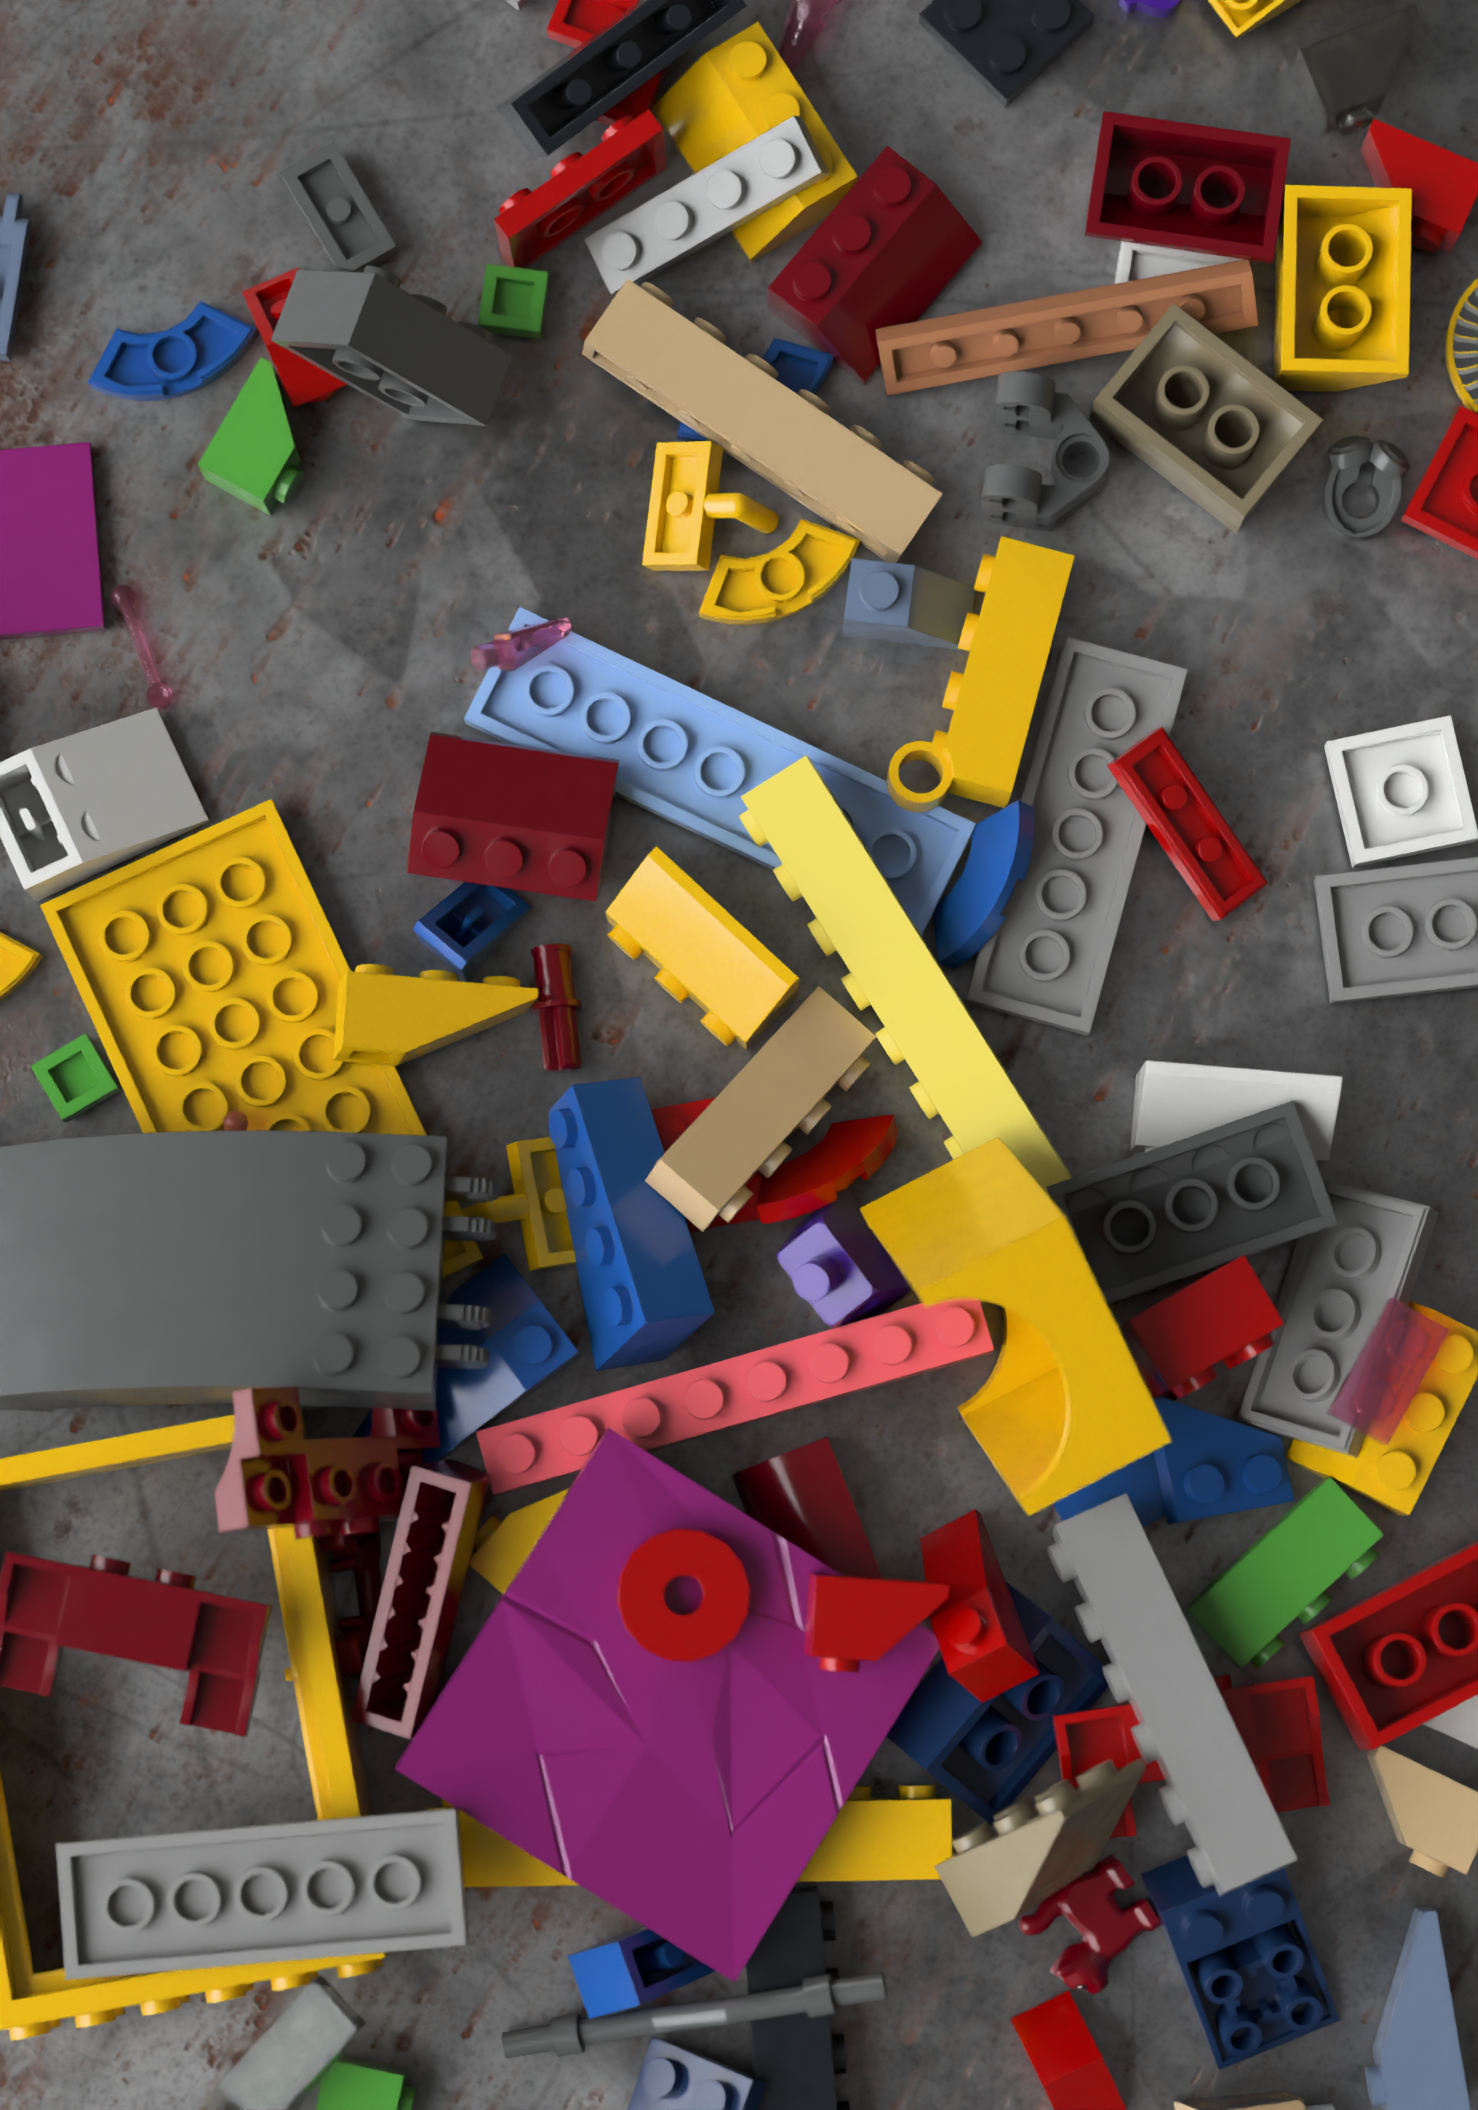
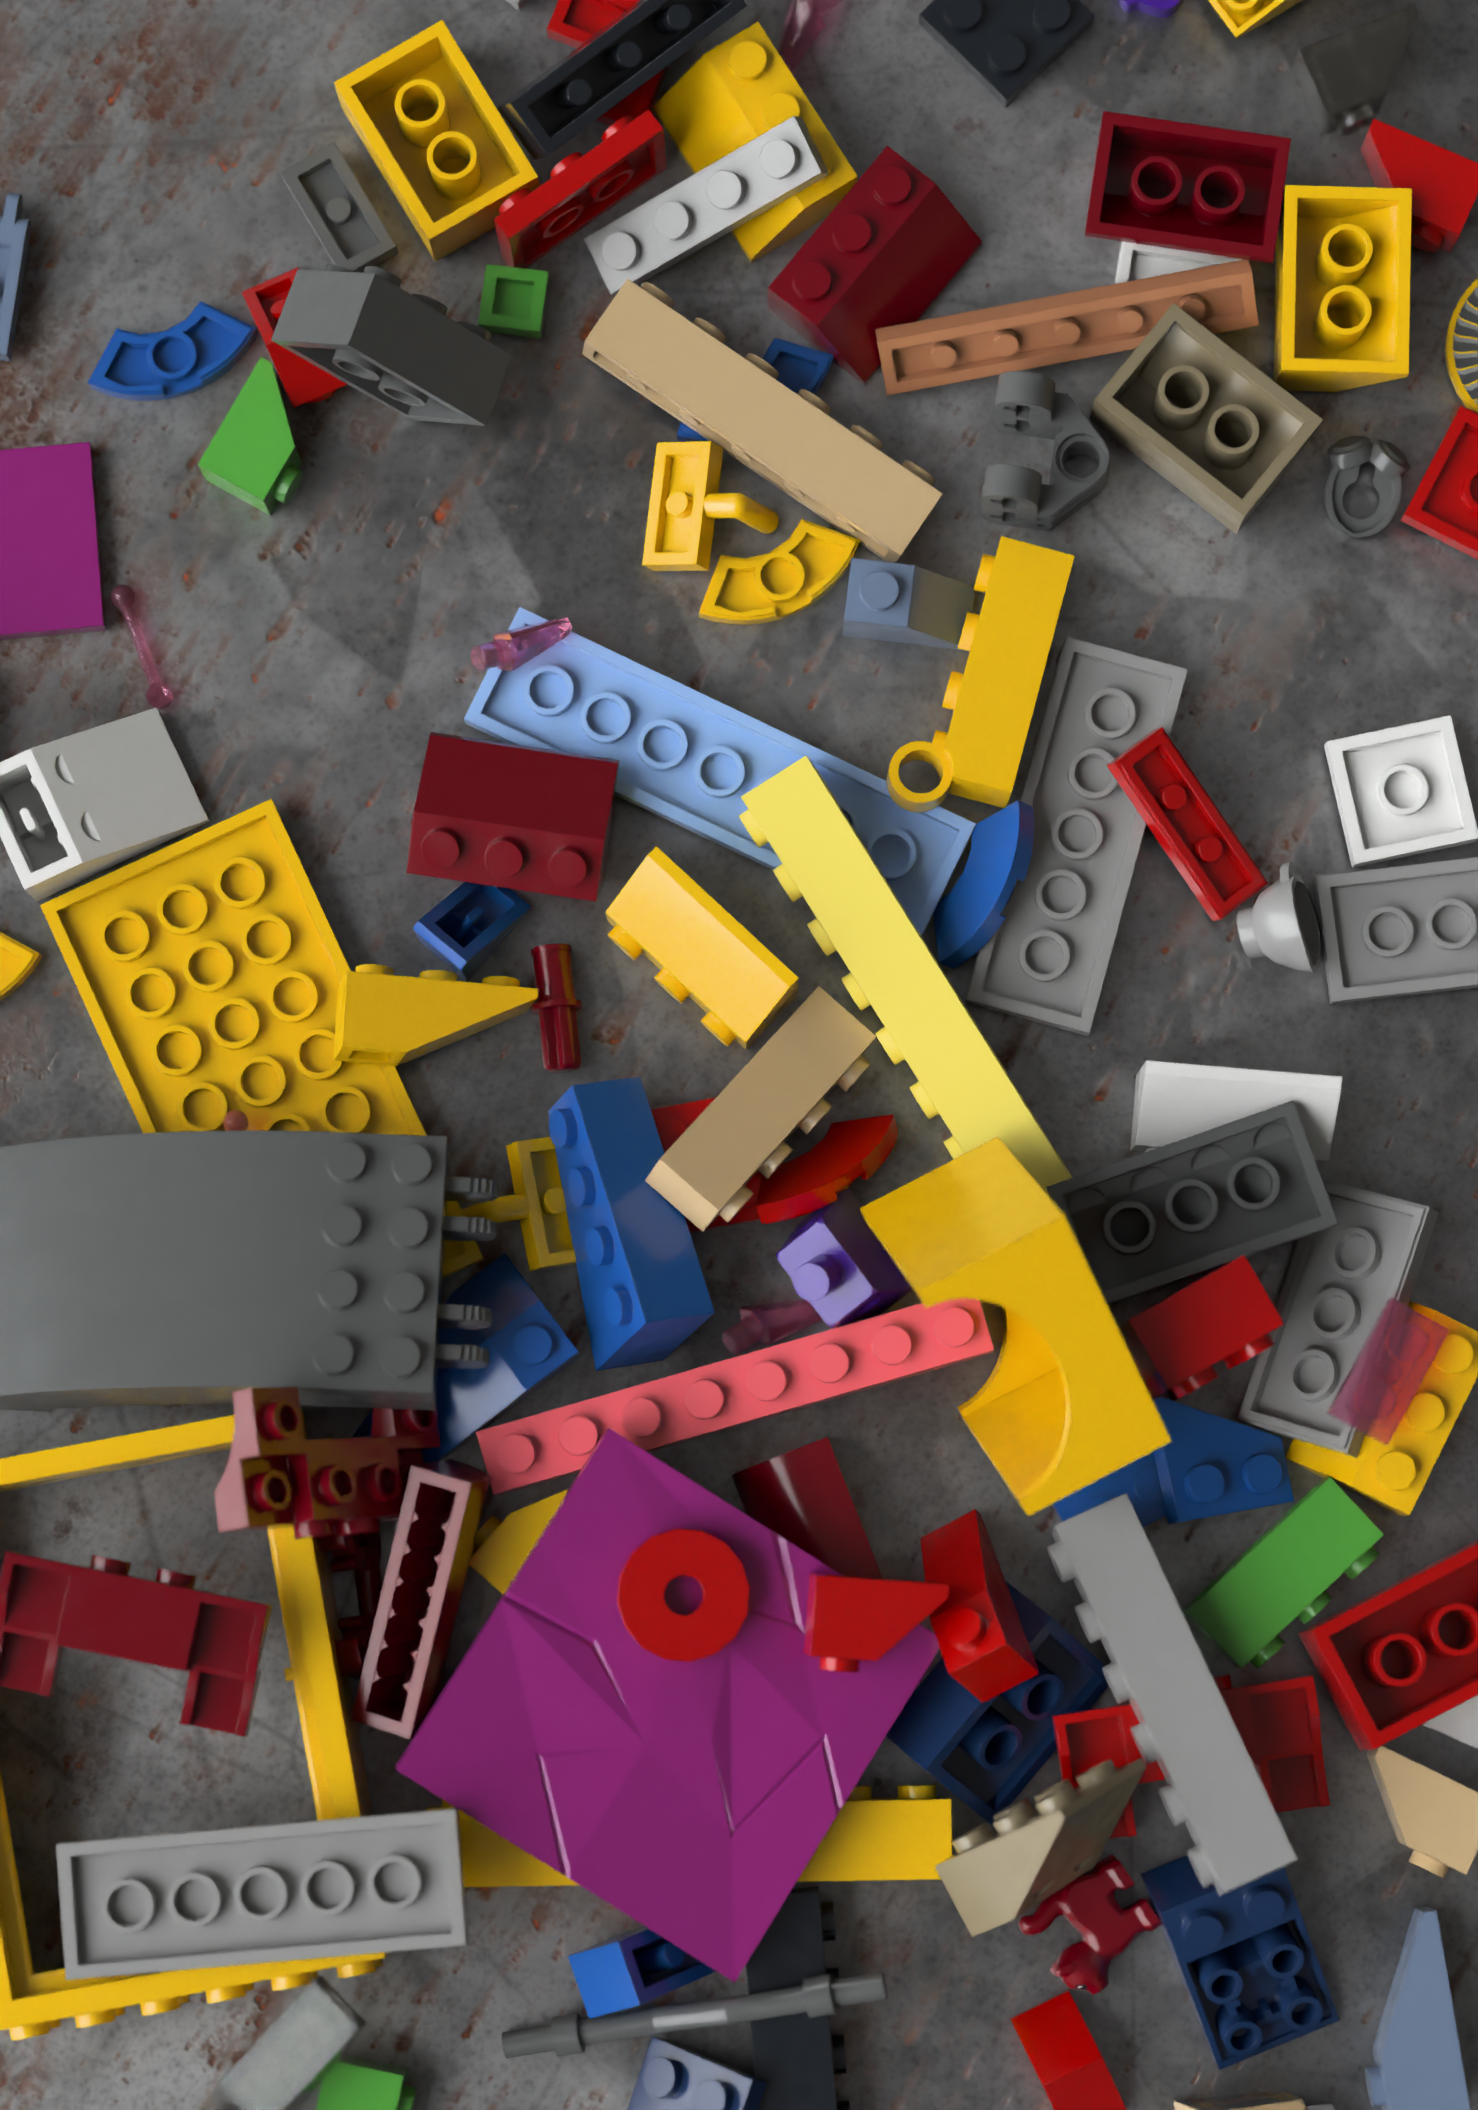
bright green plate [31,1033,121,1123] -> none
none -> yellow brick [334,20,540,262]
none -> clear pink bar [722,1300,822,1355]
none -> light grey piece [1237,862,1323,973]

